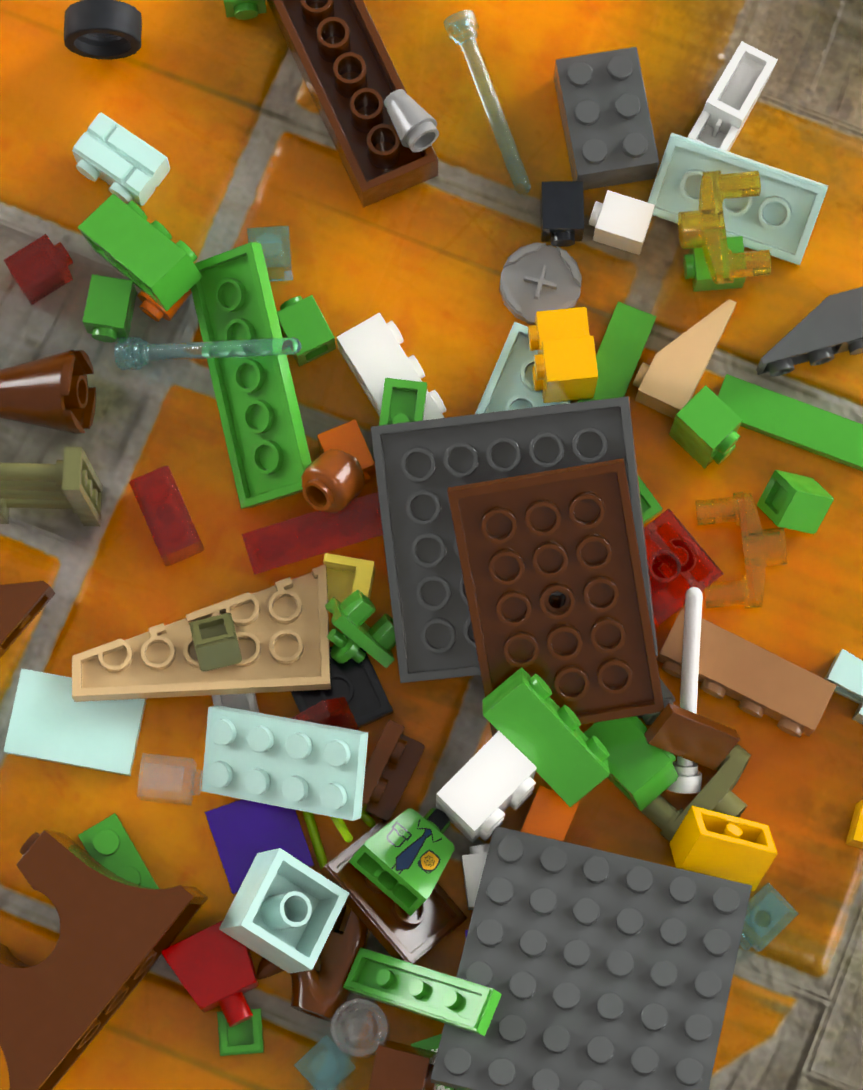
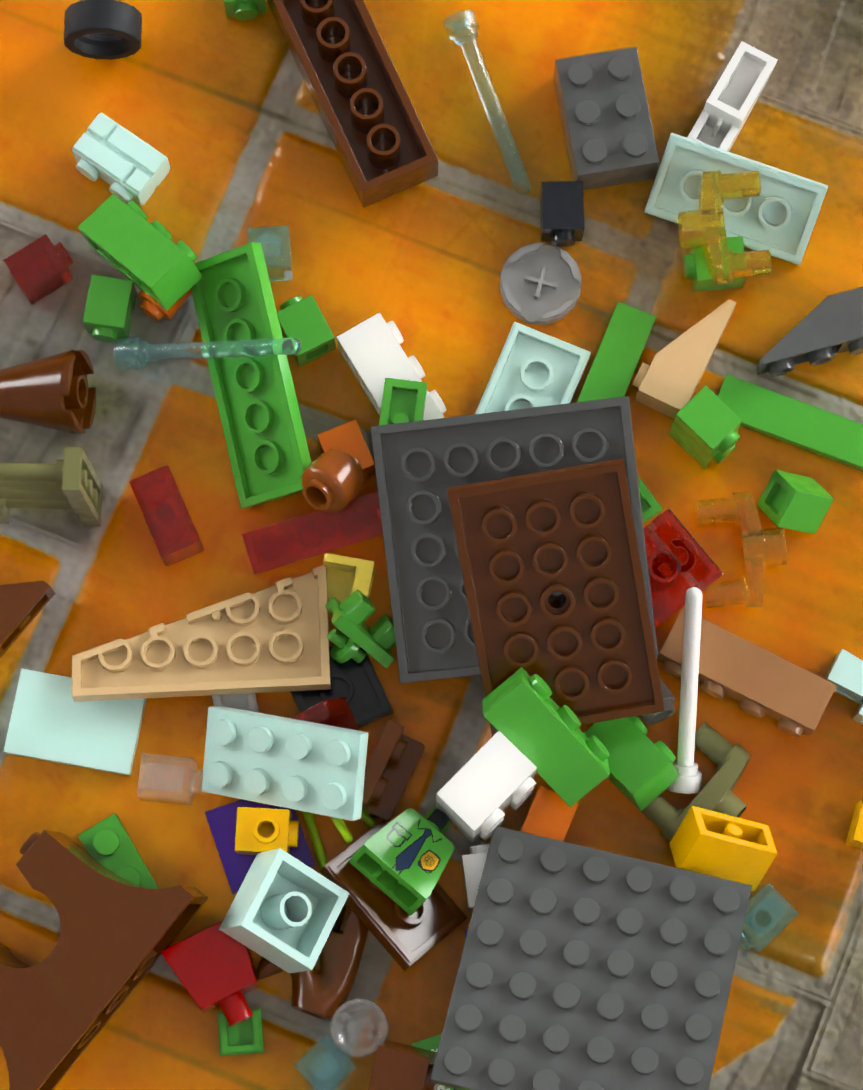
olive slope [189,613,242,671] -> none
bright green tile [343,947,502,1036] -> none
light grey cone [384,89,439,152] -> none
yellow brick [528,307,598,403] -> none
white brick [588,190,655,255] -> none
reddish brown tile [644,703,740,770] -> none
none -> yellow brick [235,807,299,855]

